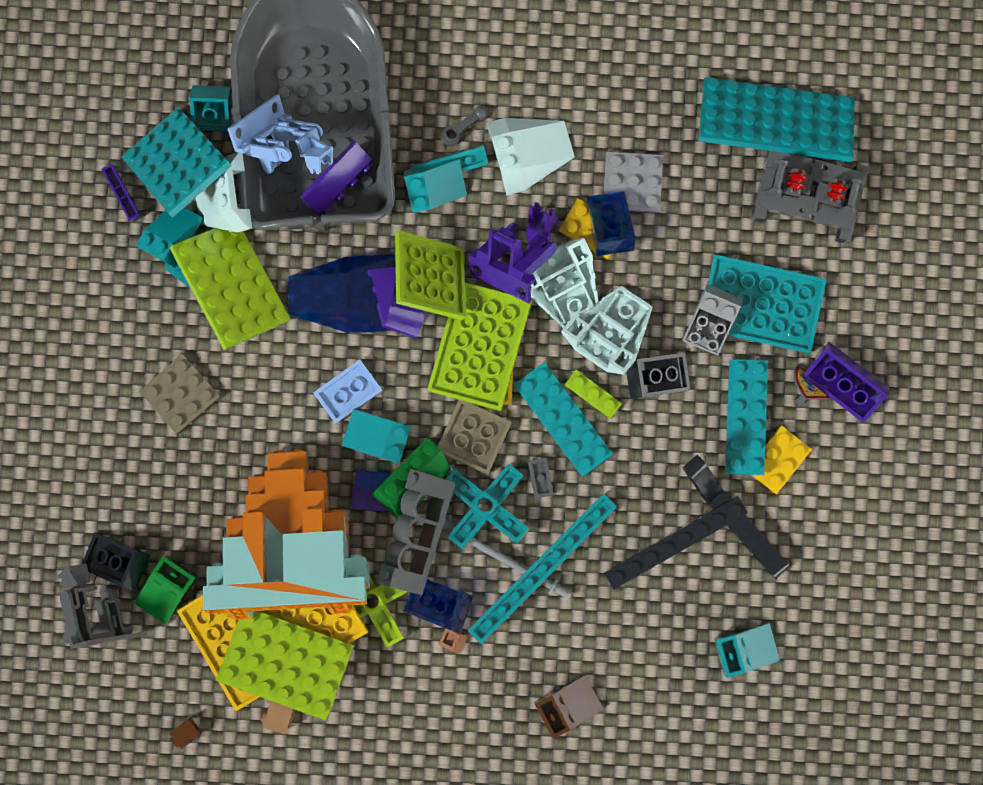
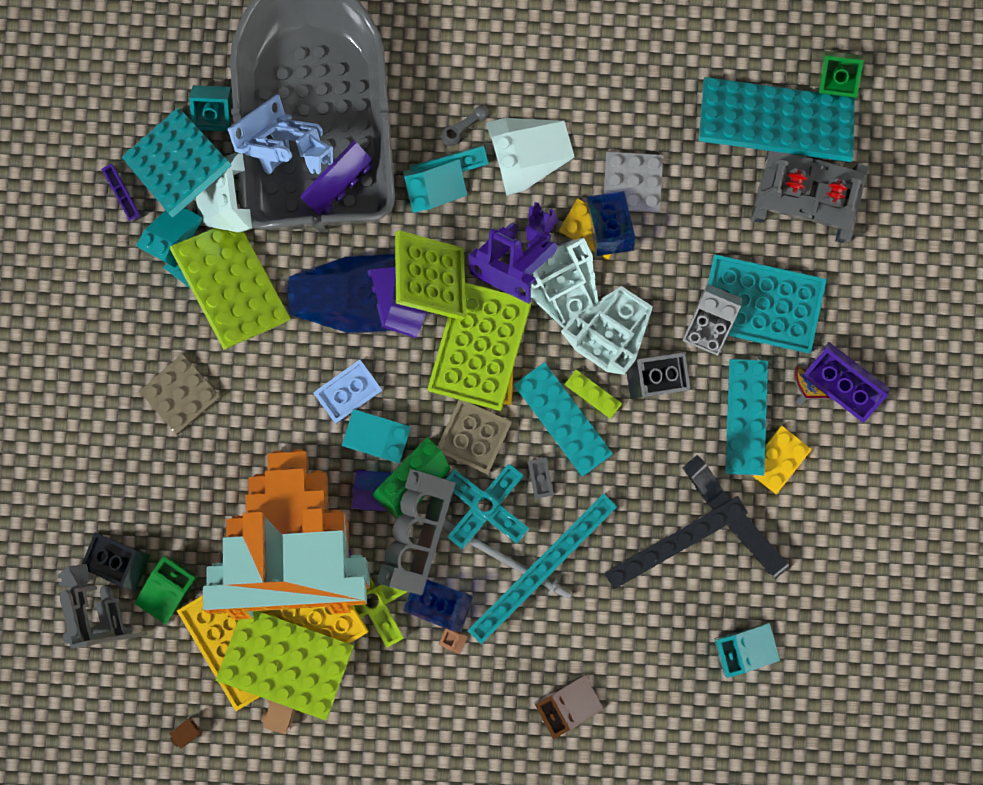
none -> green slope [819,51,864,98]

